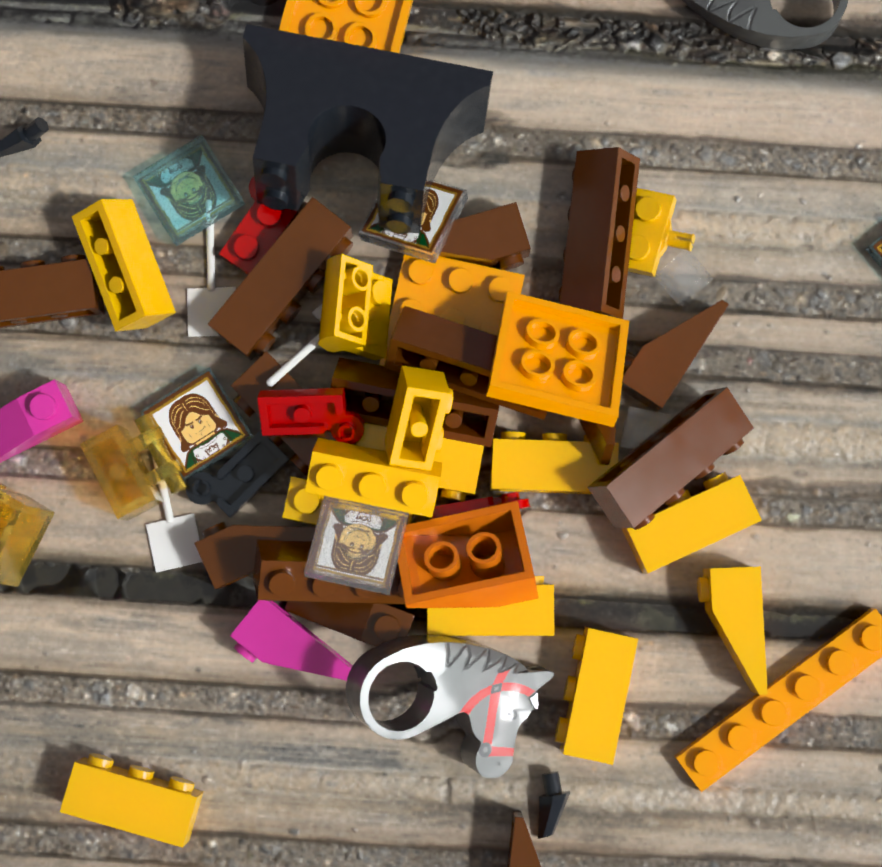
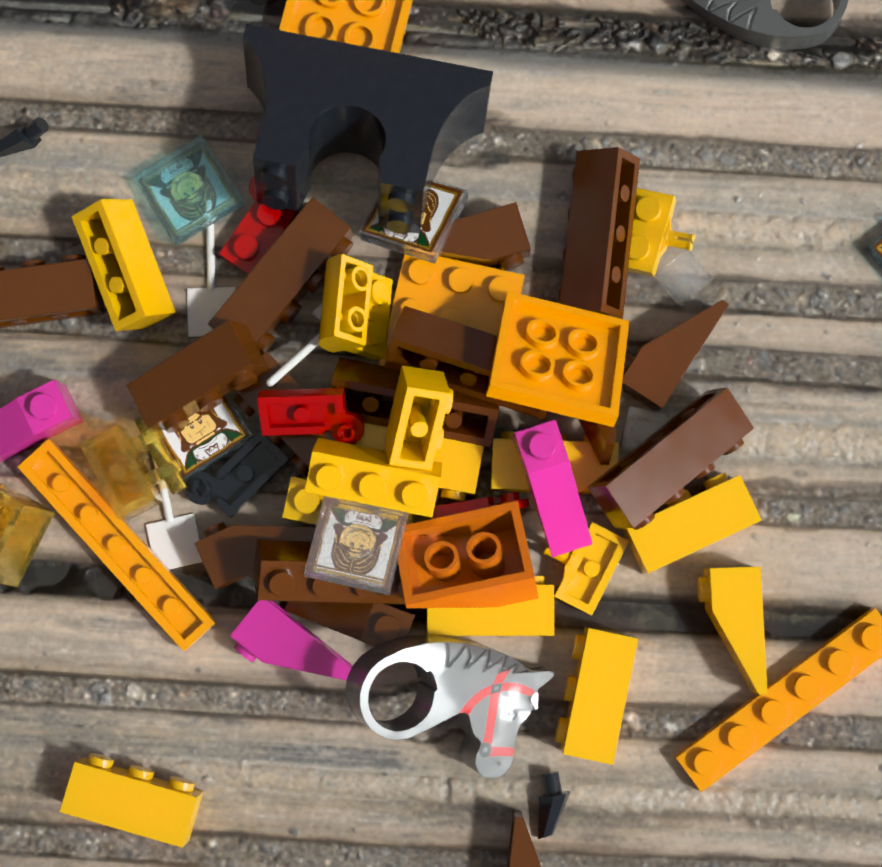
none -> light orange plate [18,439,217,652]
none -> reddish brown brick [127,320,268,433]
none -> dark pink slope [512,419,592,557]
none -> yellow plate [543,522,629,616]

